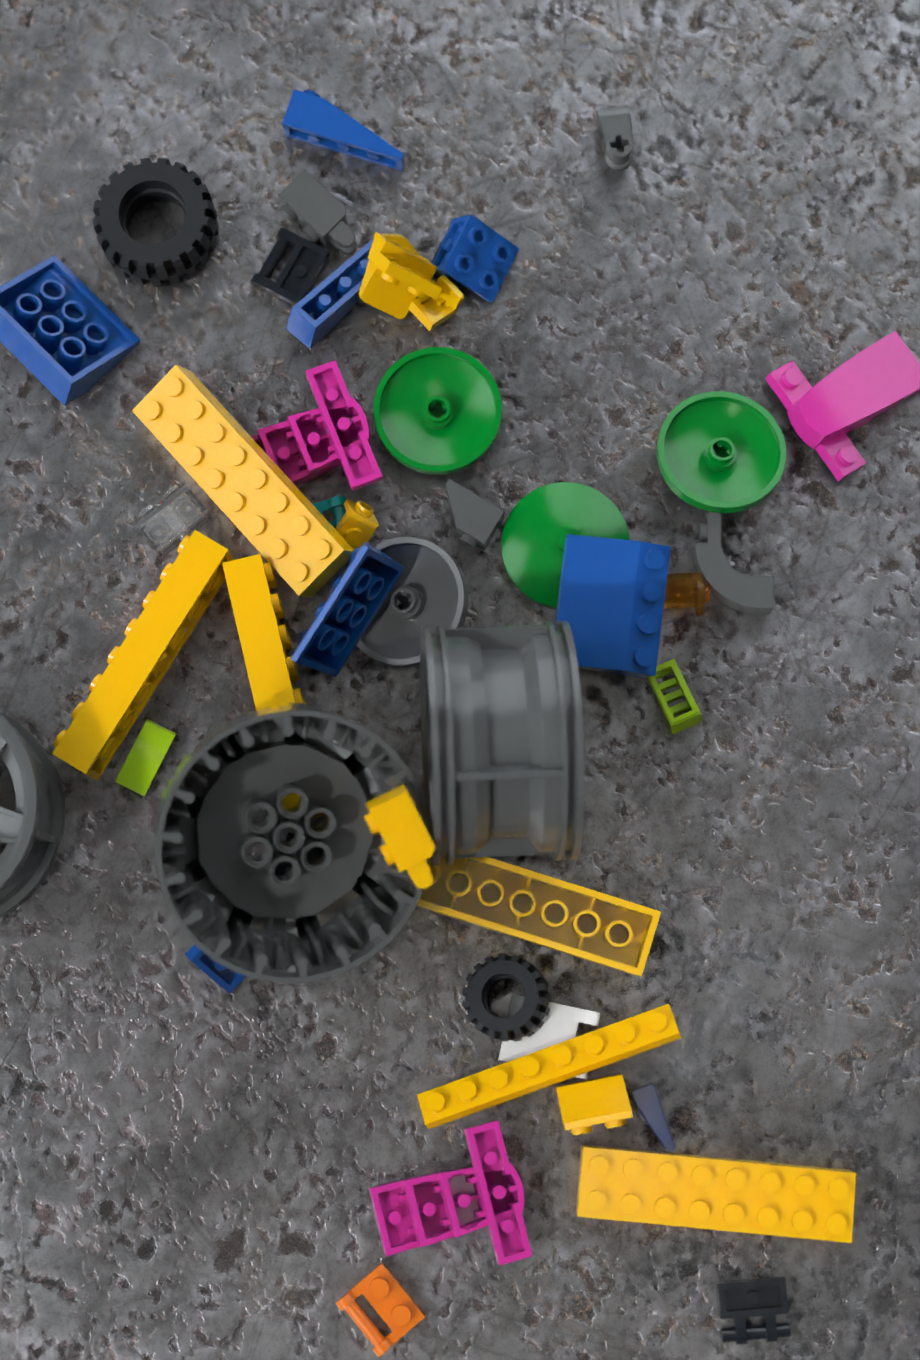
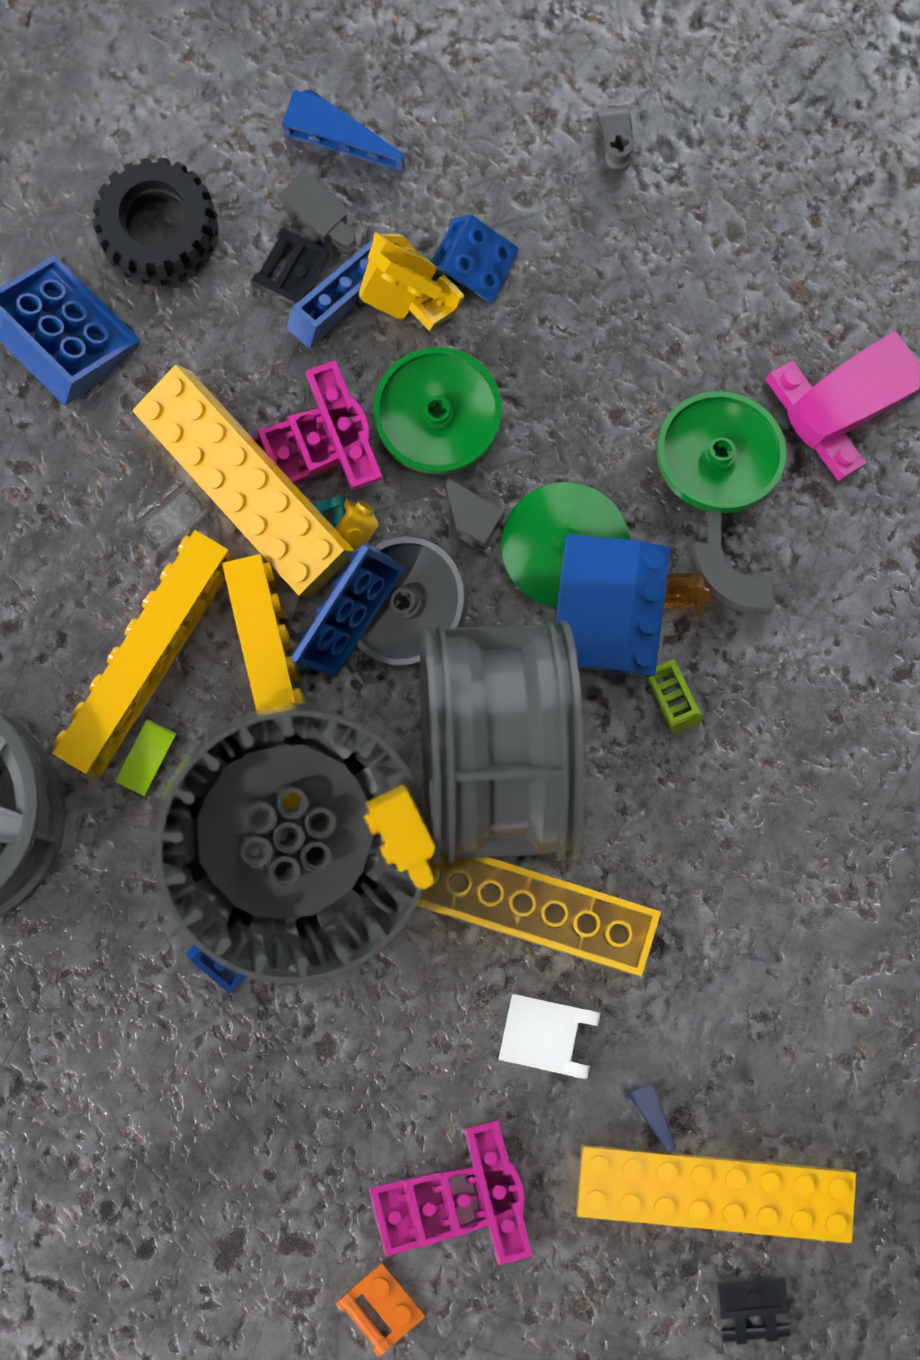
yellow plate [417,1004,682,1129] -> none
black tyre [462,954,551,1042] -> none
yellow slope [555,1074,633,1135] -> none

